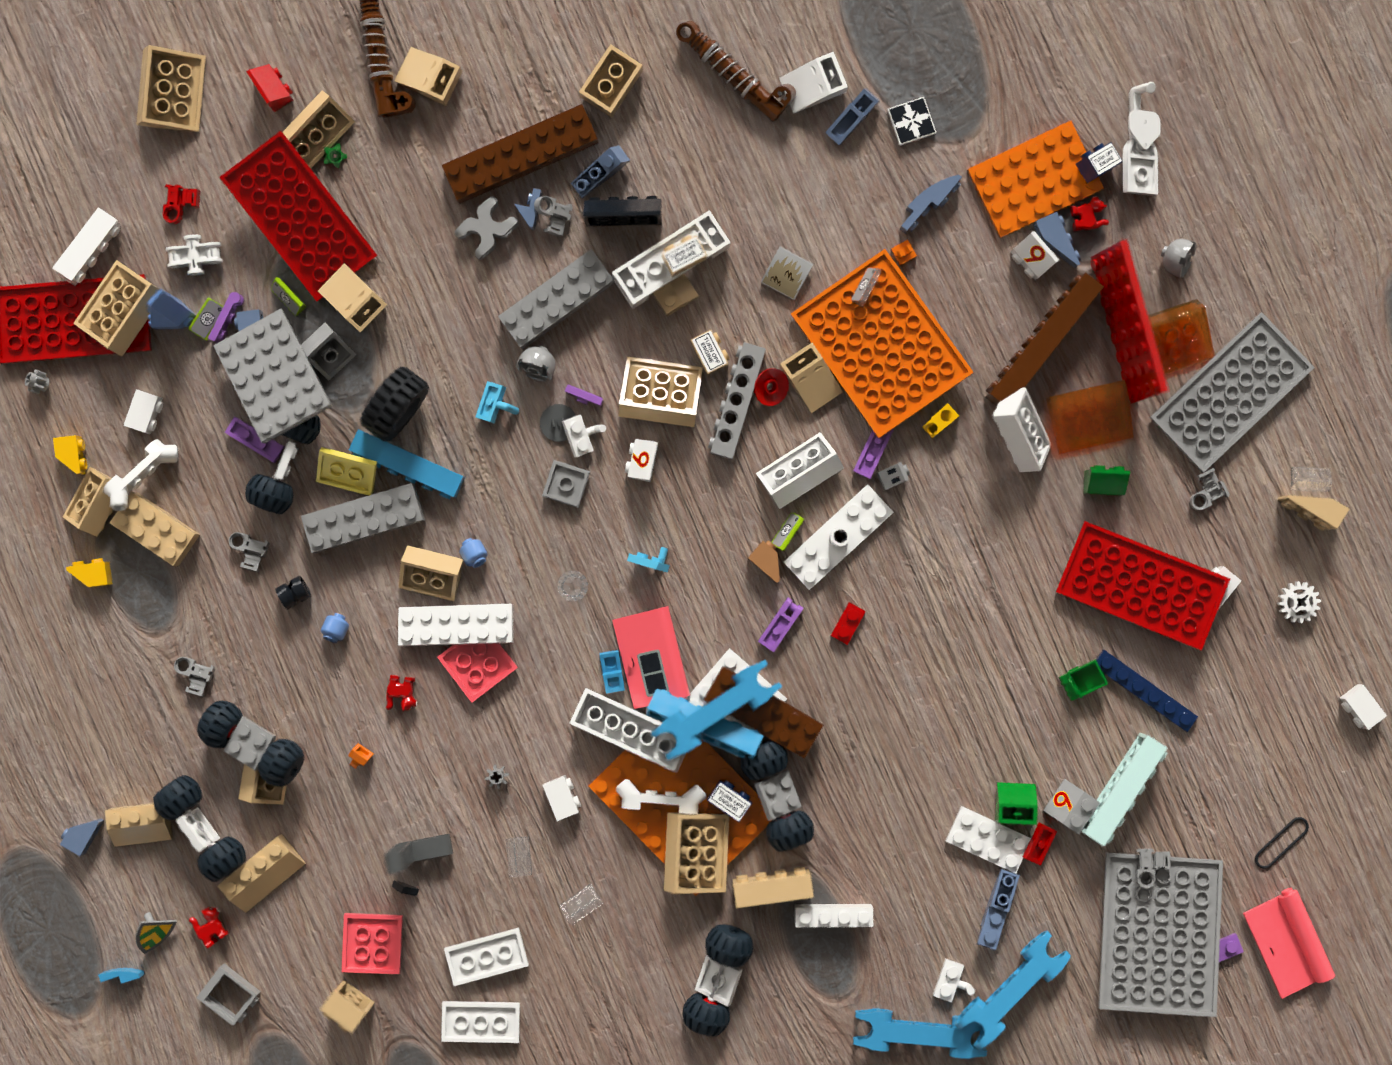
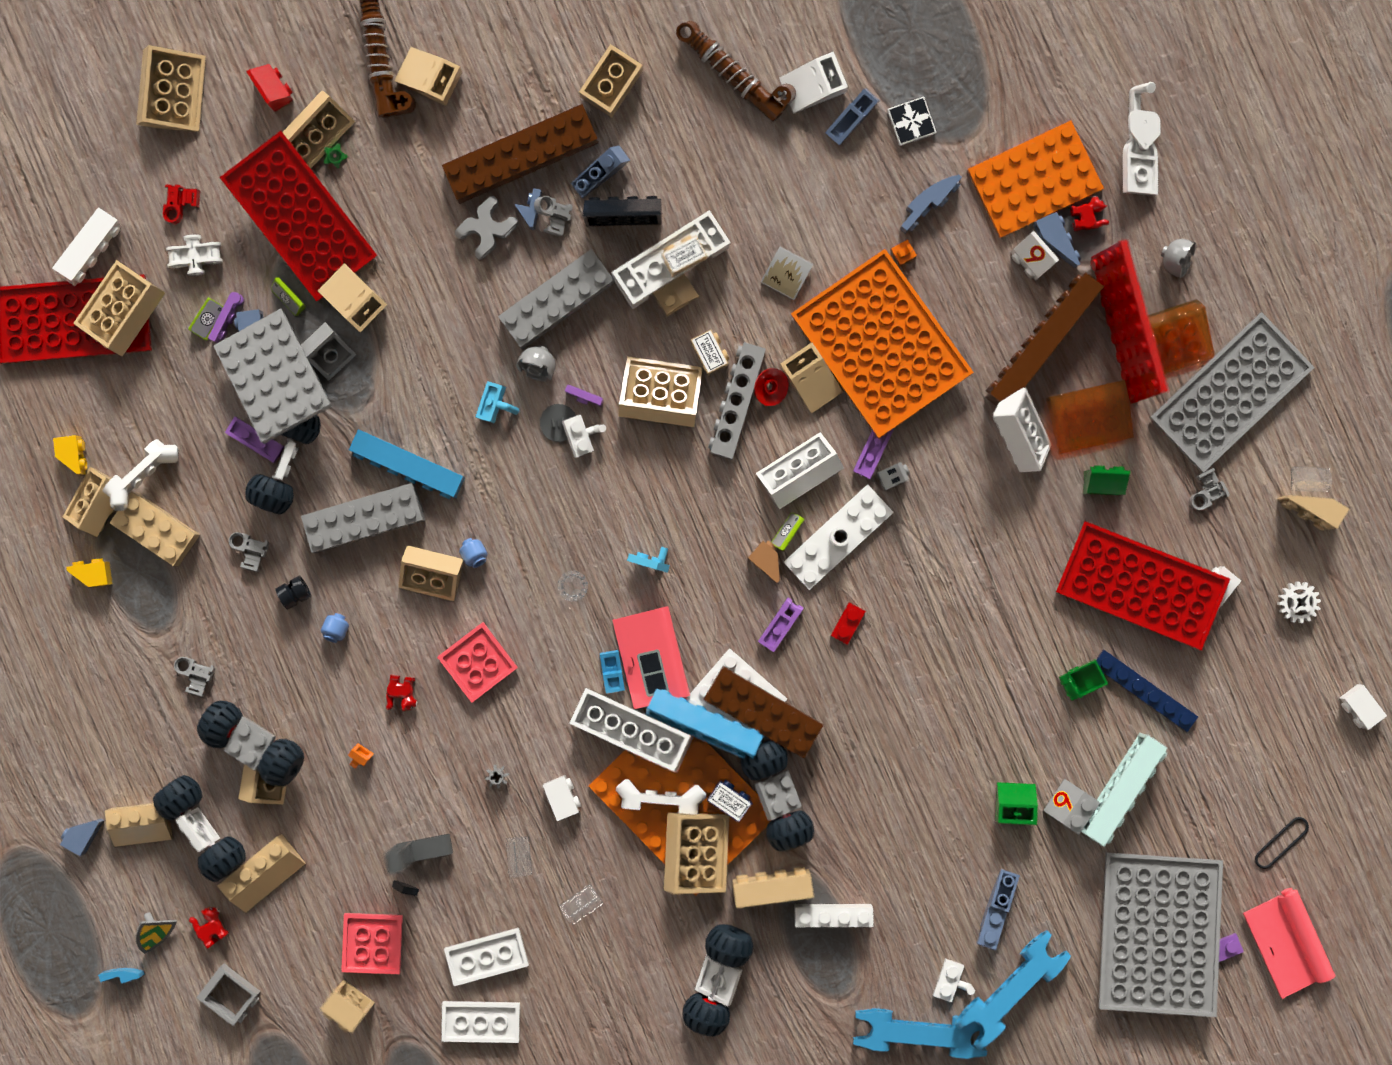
light grey gear [25,369,49,394] -> none
white brick [124,389,163,434] -> none
medium blue wedge [147,289,196,330] -> none
light yellow plate [316,447,377,496] -> none
black tyre [360,367,429,442] -> none
white plate [398,604,513,646] -> none
light grey plate [542,460,590,508] -> none
white slope [625,439,658,482] -> none
dark azure piece [651,660,782,760] -> none
slope [851,267,881,307] -> none
yellow leg [922,403,959,438] -> none
white plate [945,806,1031,874] -> none
red plate [1022,822,1057,866] -> none
brick [1076,142,1123,183] -> none
light grey piece [1136,849,1171,888] -> none

